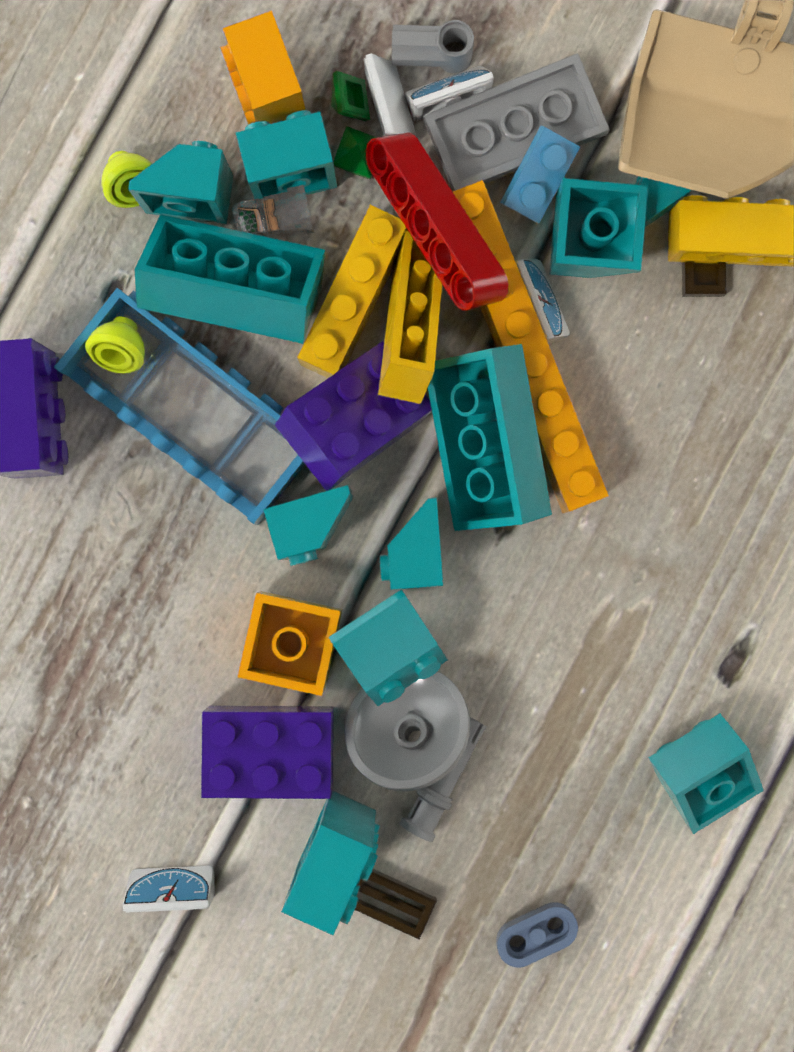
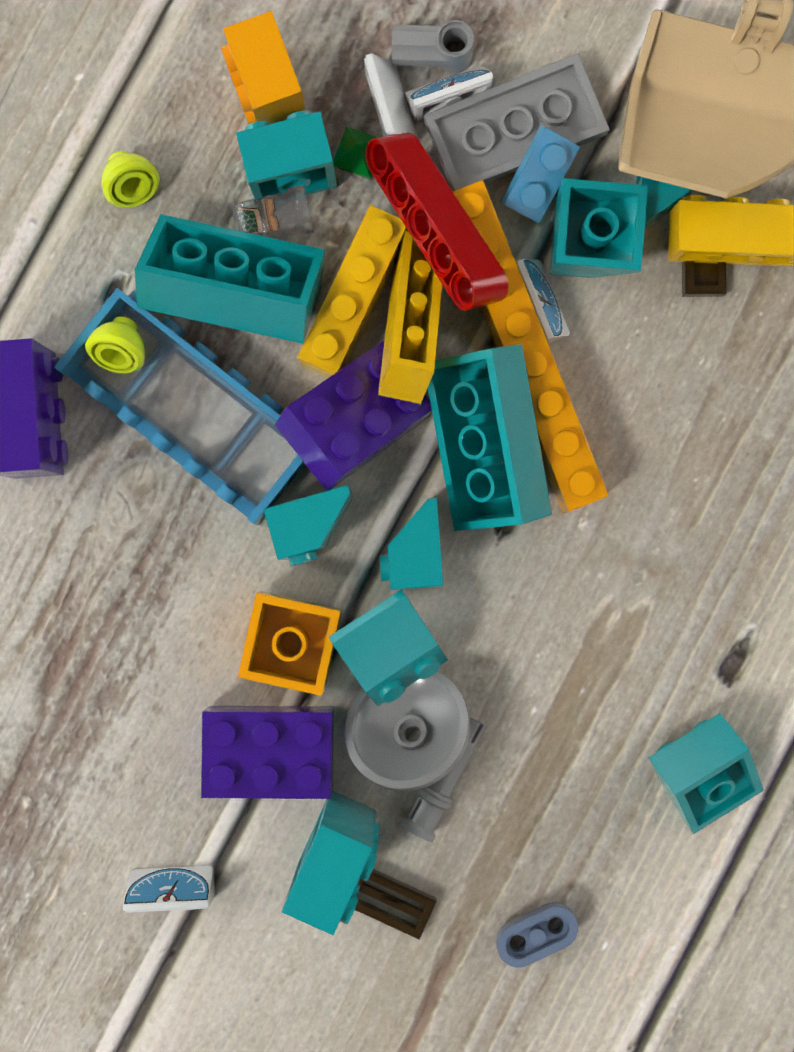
teal slope [128,141,233,224] -> none
green slope [331,71,370,122] -> none

